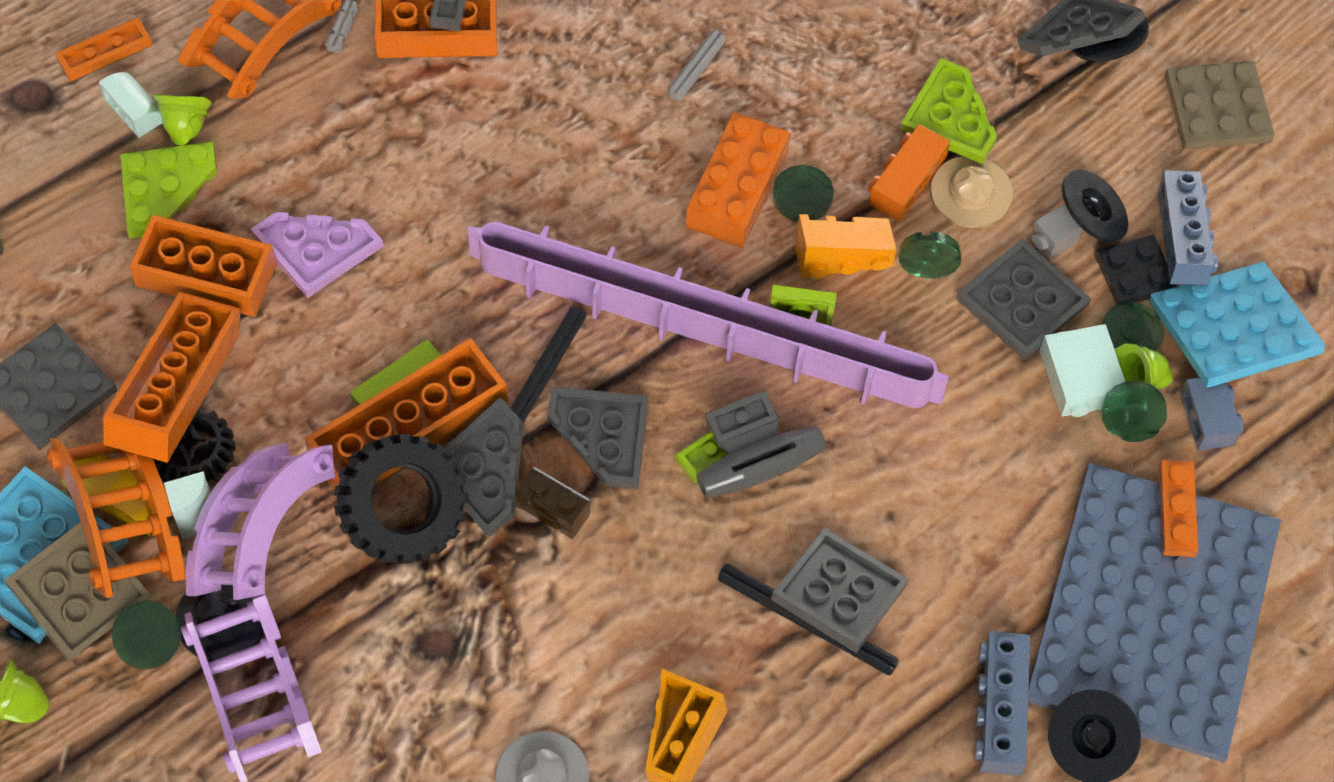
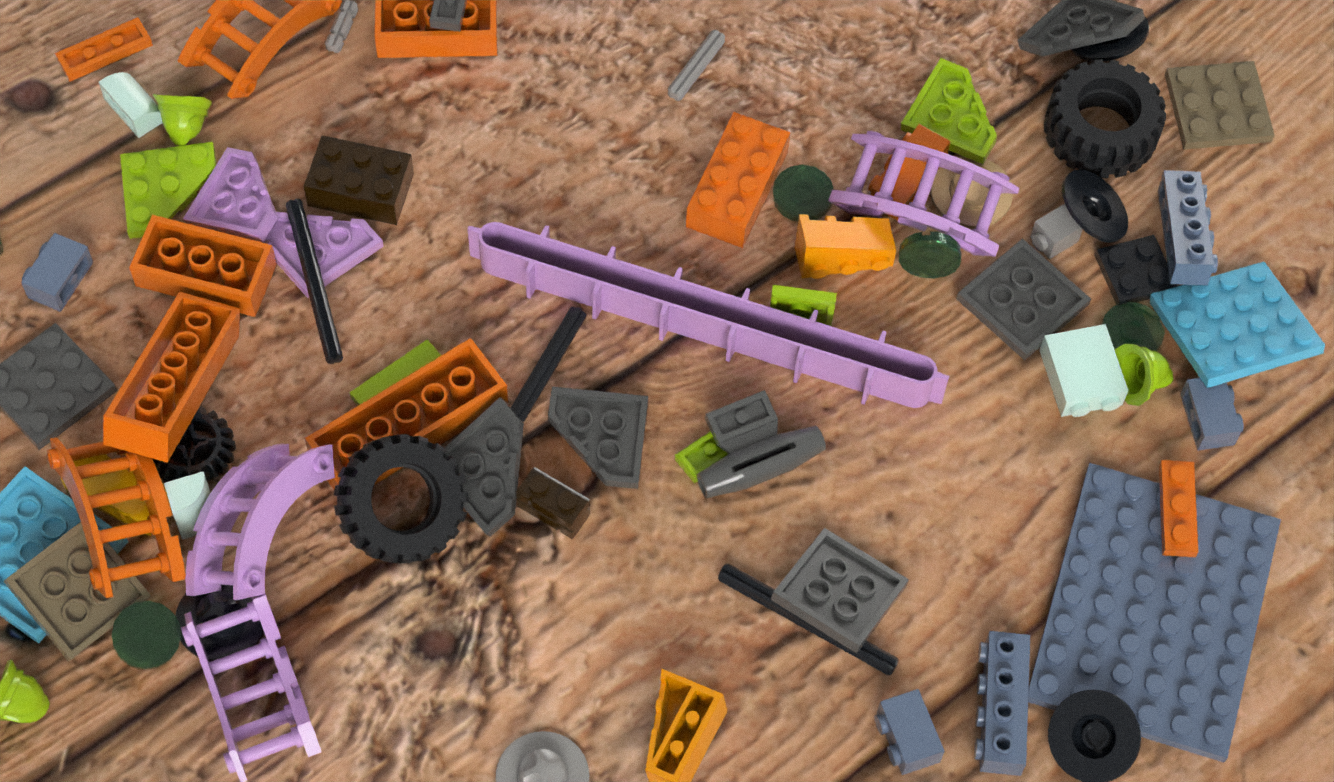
clear green tile [1102,381,1167,442] -> none
none -> sand blue brick [21,233,93,312]
none -> lavender plate [183,147,278,243]
none -> black axle [286,198,343,364]
none -> dark brown brick [304,135,414,225]
none -> lavender fence [828,131,1020,257]
none -> sand blue brick [874,689,945,775]
none -> black tyre [1044,59,1166,178]

